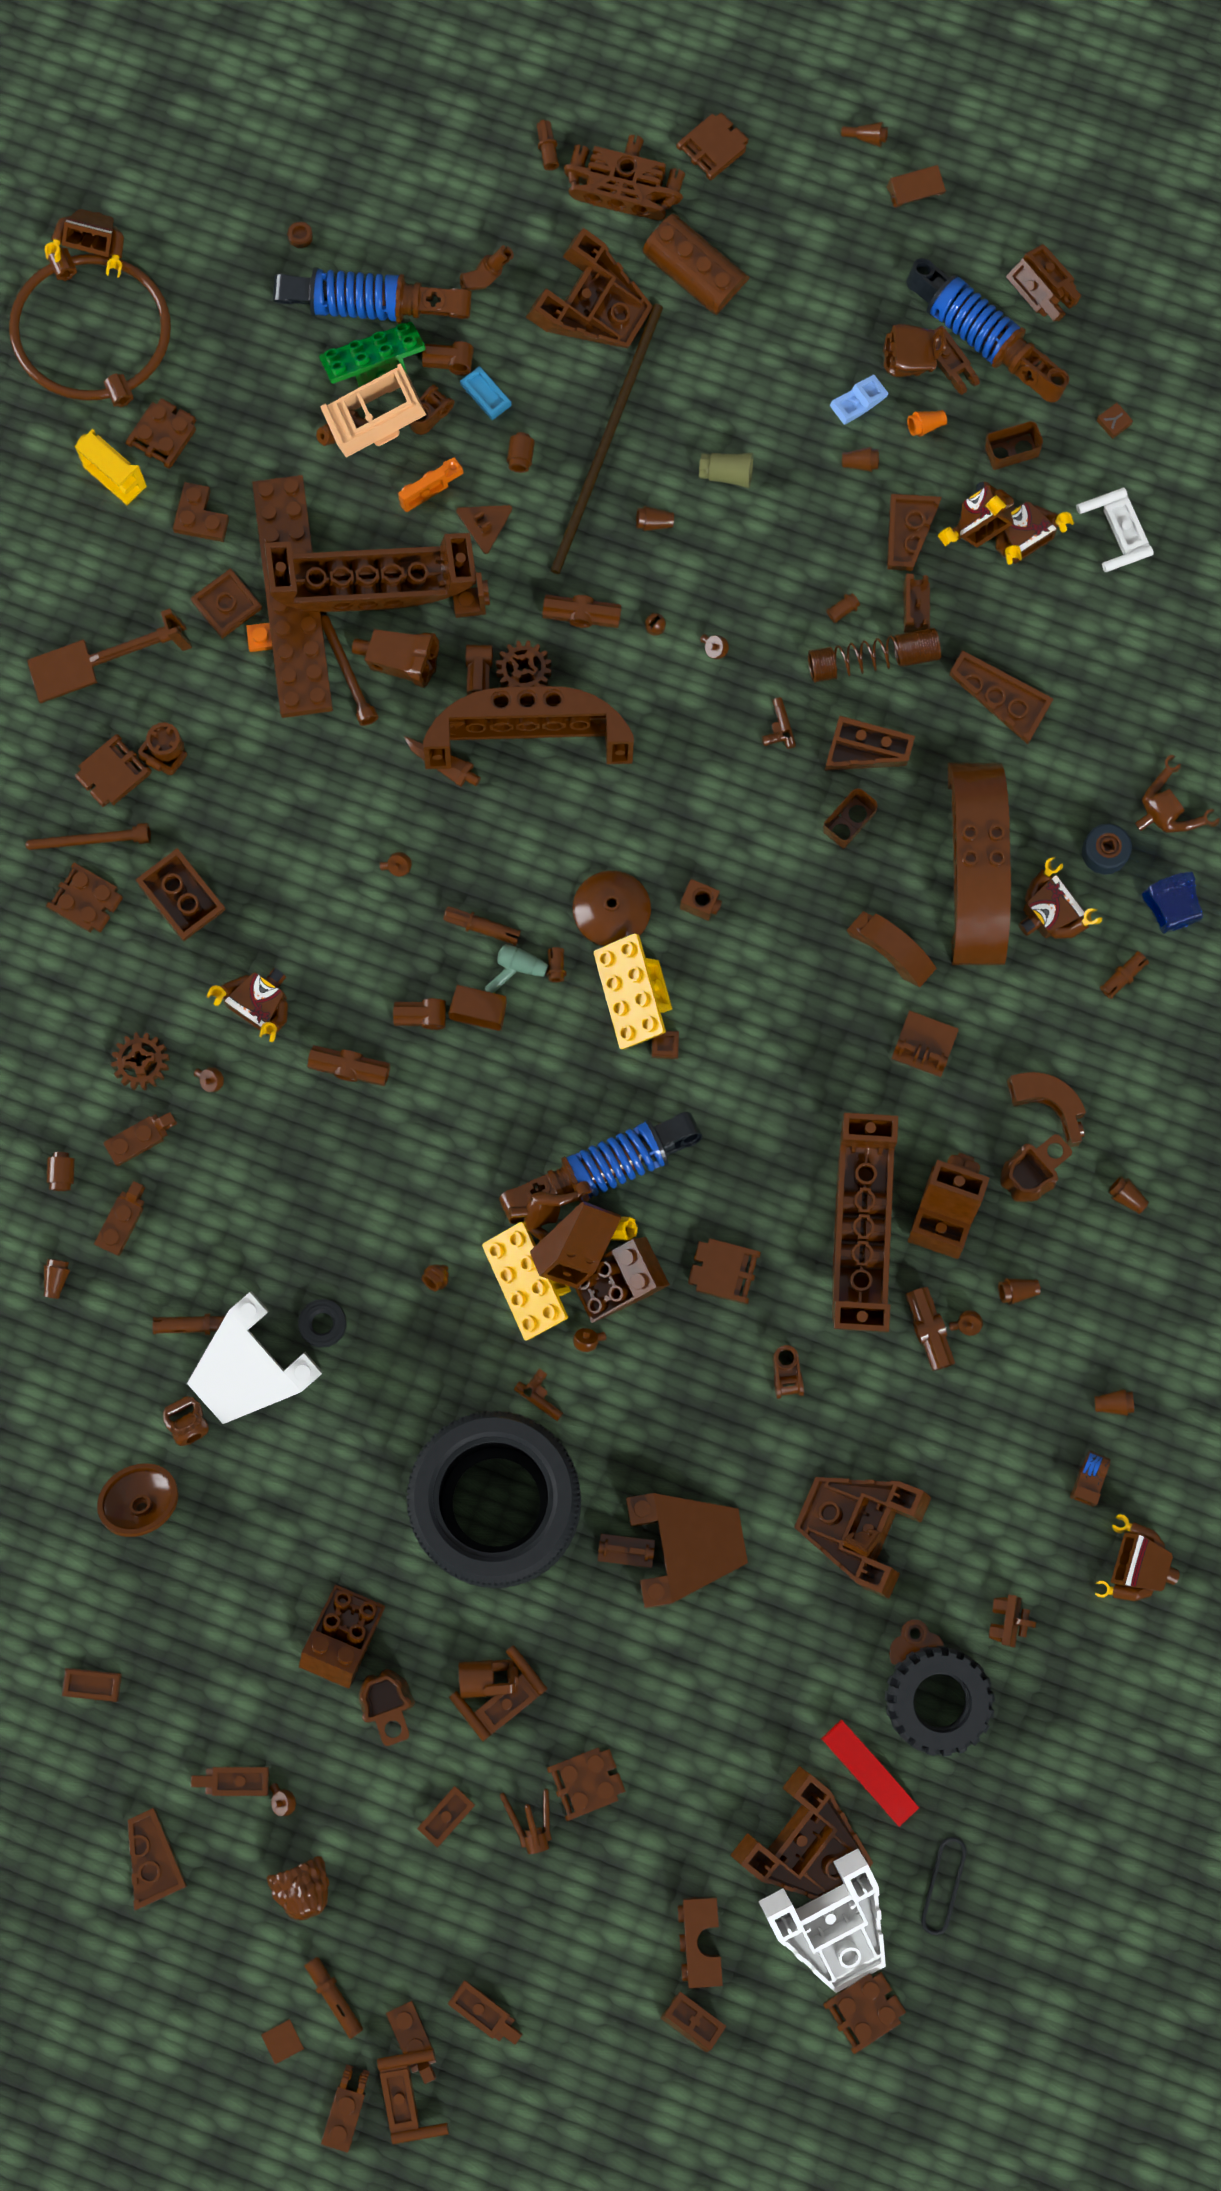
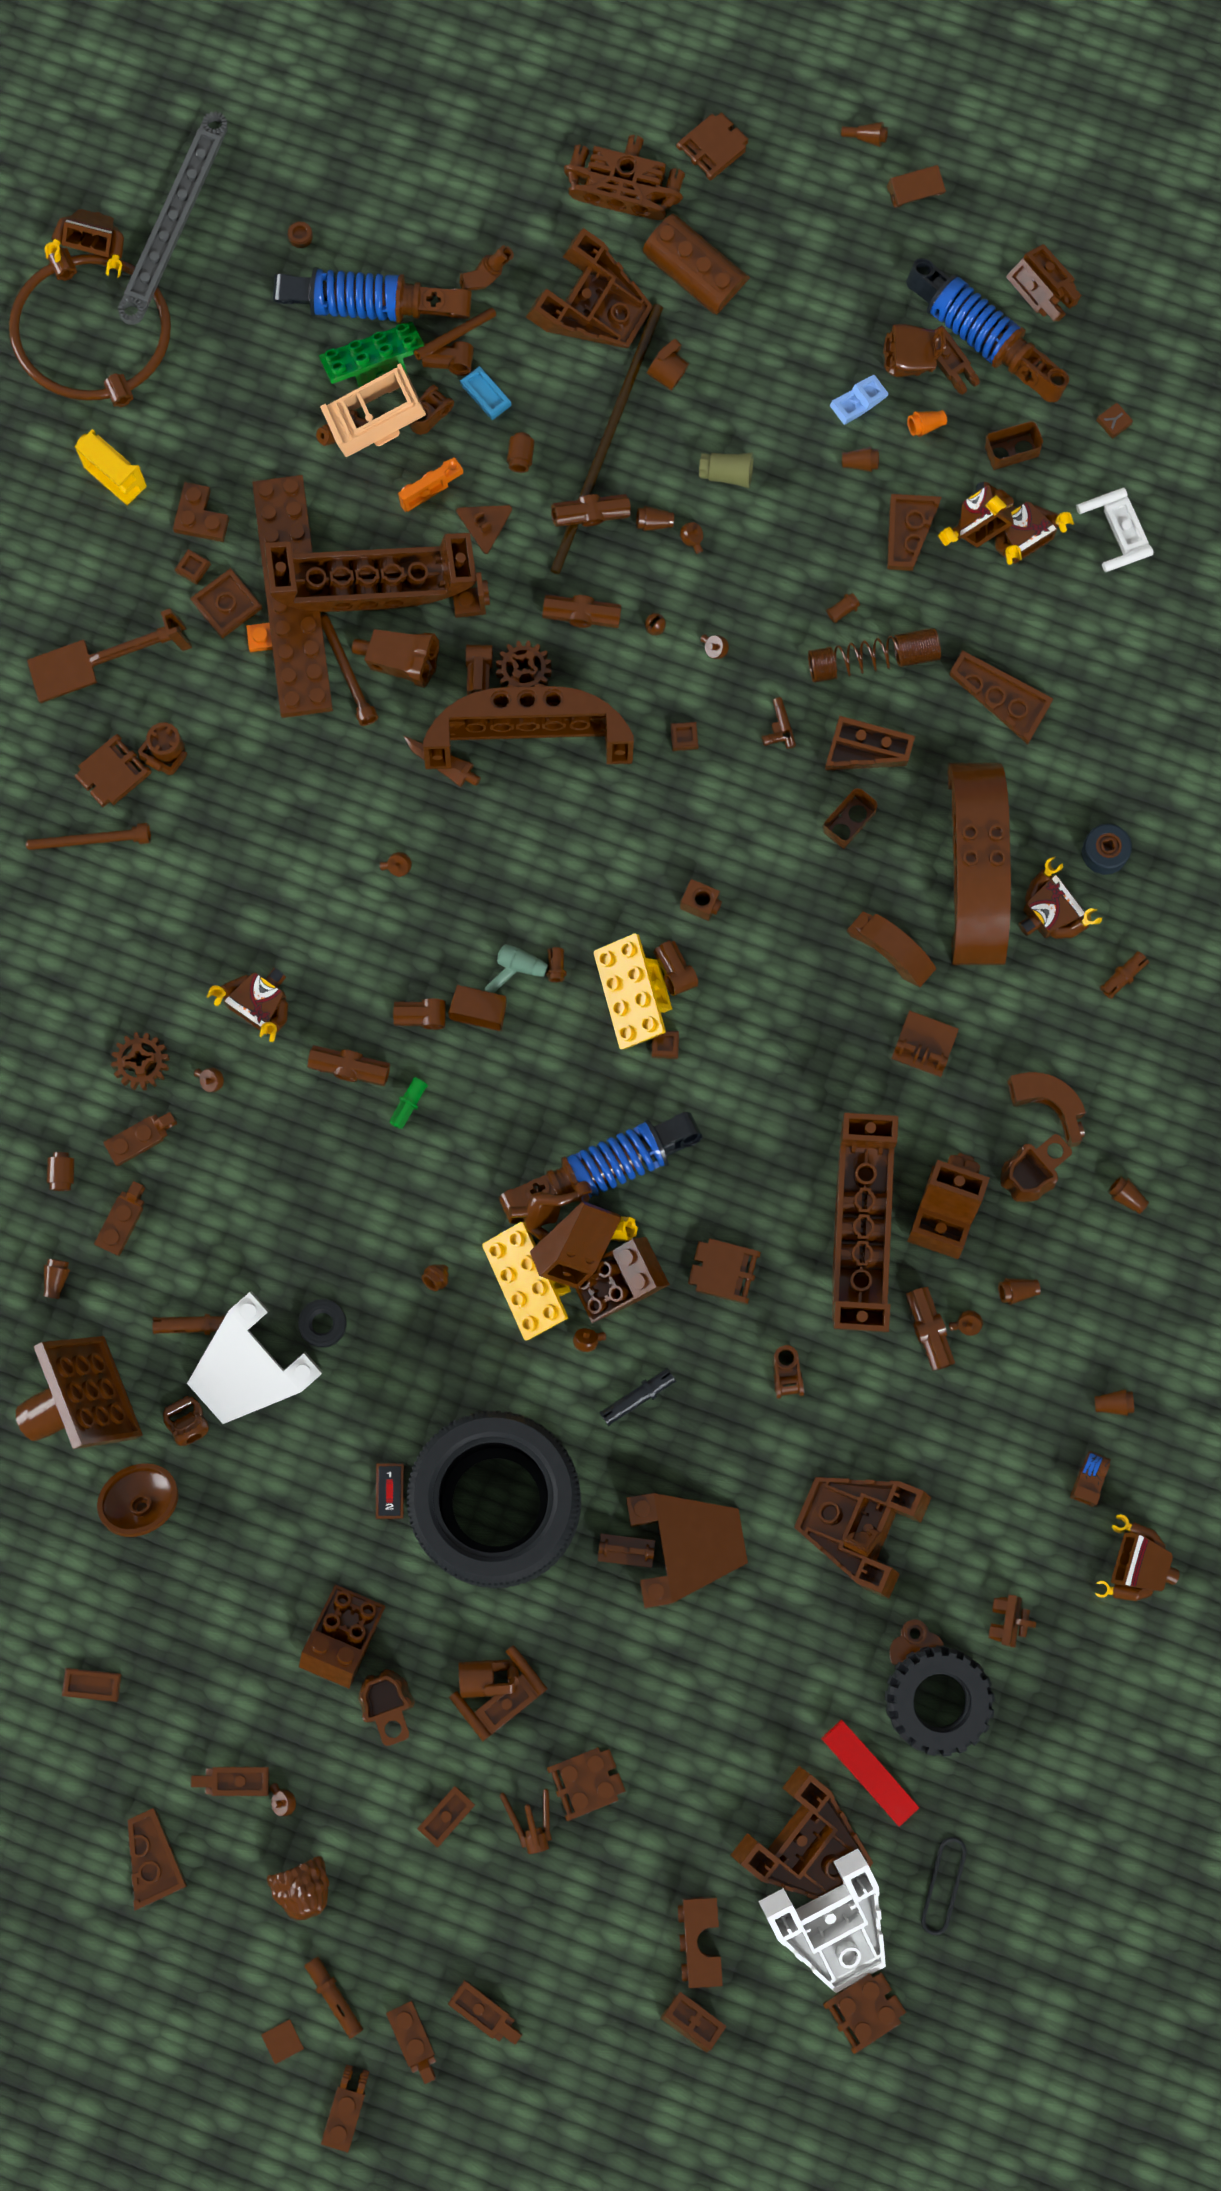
reddish brown plate [46,863,123,933] -> none
reddish brown plate [126,398,196,469] -> none
reddish brown brick [135,848,226,942] -> none
reddish brown plate [377,2048,449,2144] -> none
reddish brown axle [443,906,521,946] -> none
reddish brown hose [514,1368,563,1421] -> none
reddish brown axle [537,119,559,171] -> none
reddish brown dish [573,870,651,947] -> none
reddish brown hinge [904,574,930,633] -> none
reddish brown piece [1135,755,1220,833] -> none
clear blue piece [1141,872,1203,934] -> none
none -> reddish brown piece [16,1336,143,1449]
none -> dark grey plate [118,111,228,325]
none -> reddish brown tile [175,549,211,585]
none -> tile [376,1463,404,1519]
none -> green axle [389,1077,428,1129]
none -> reddish brown piece [414,307,496,360]
none -> reddish brown piece [551,494,631,527]
none -> black pin [599,1368,676,1427]
none -> reddish brown piece [647,338,690,391]
none -> reddish brown piece [653,941,698,996]
none -> reddish brown tile [670,722,698,751]
none -> reddish brown piece [680,522,703,554]

